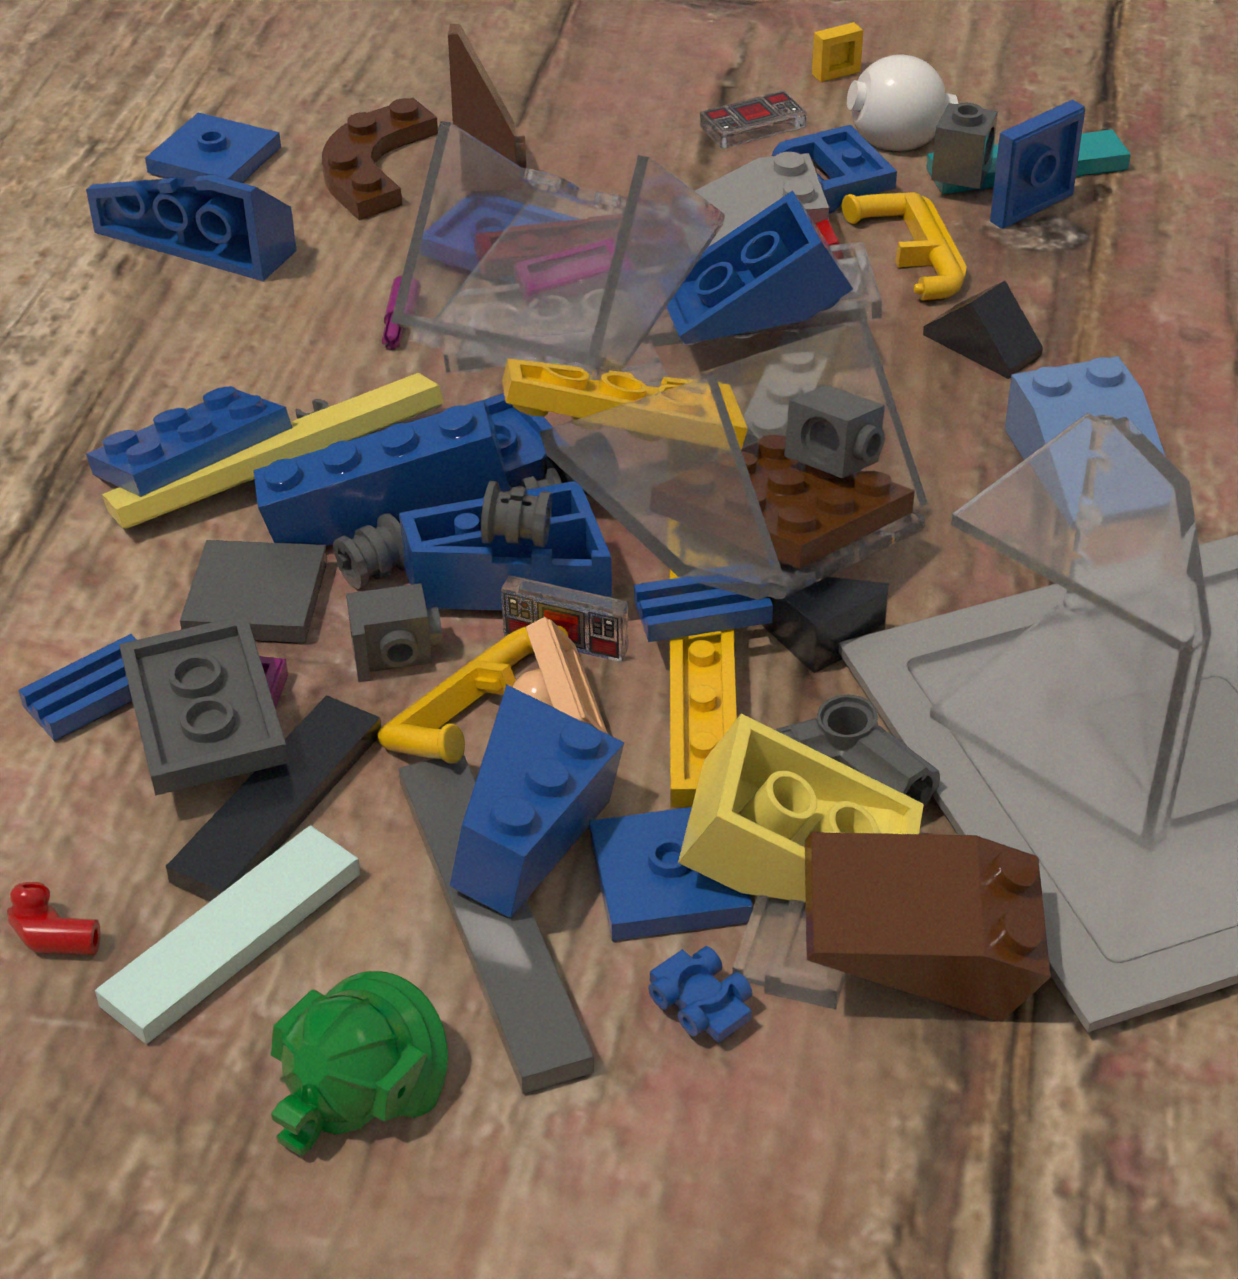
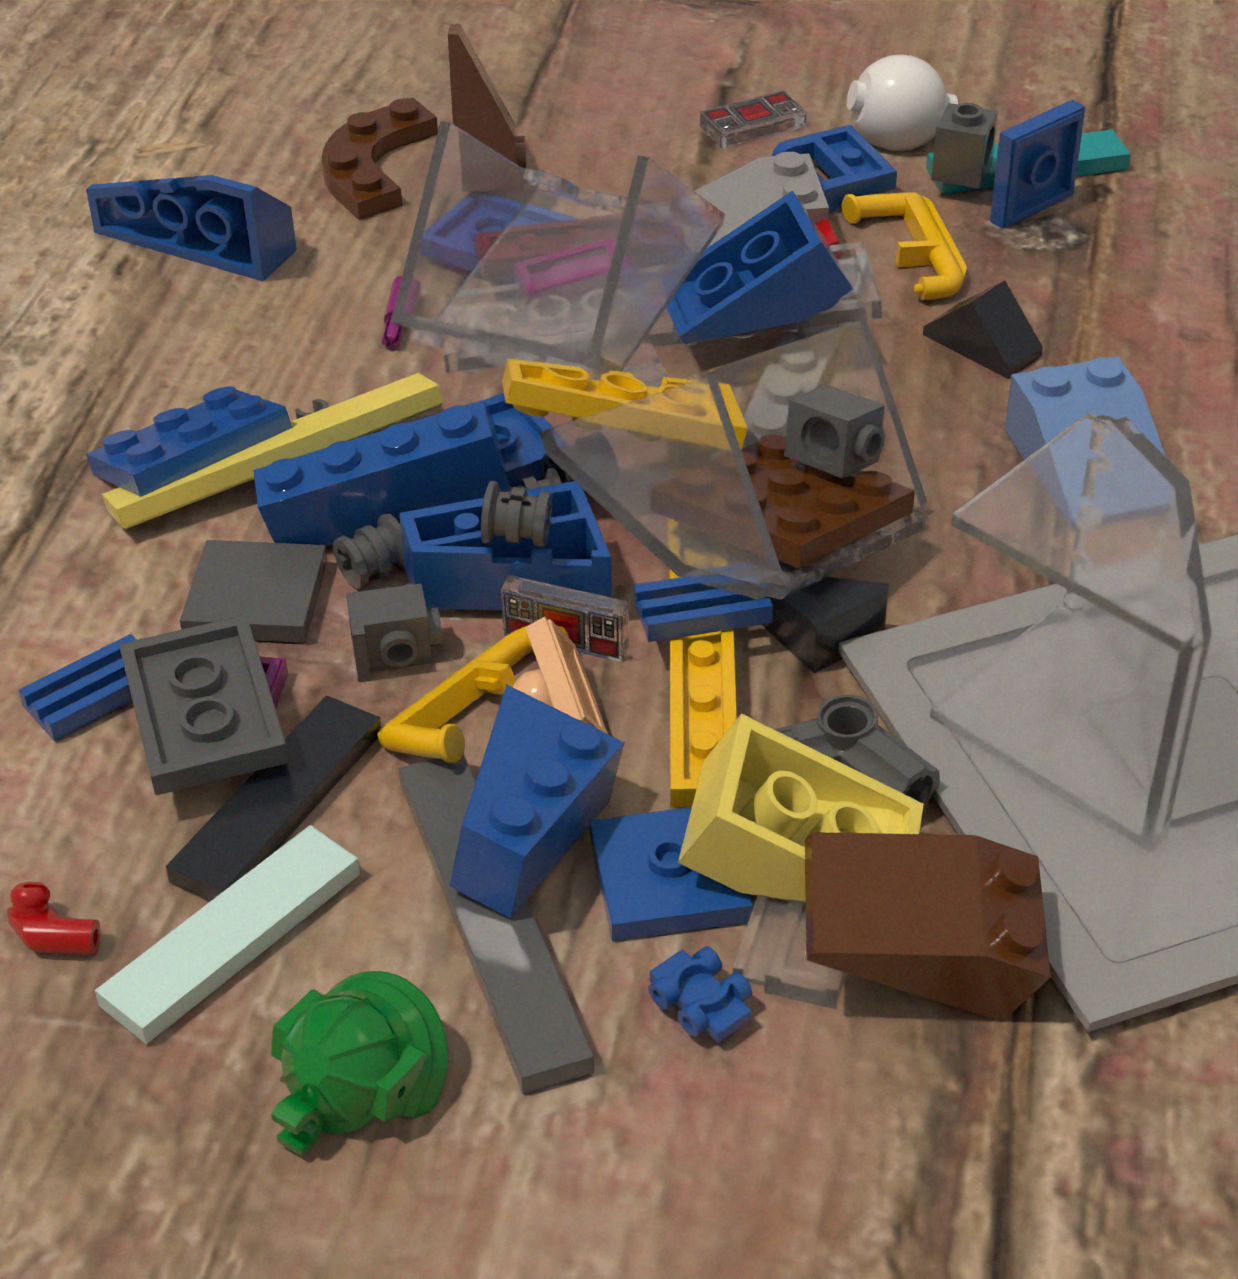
blue plate [145,112,281,183] -> none
yellow plate [812,22,863,82] -> none

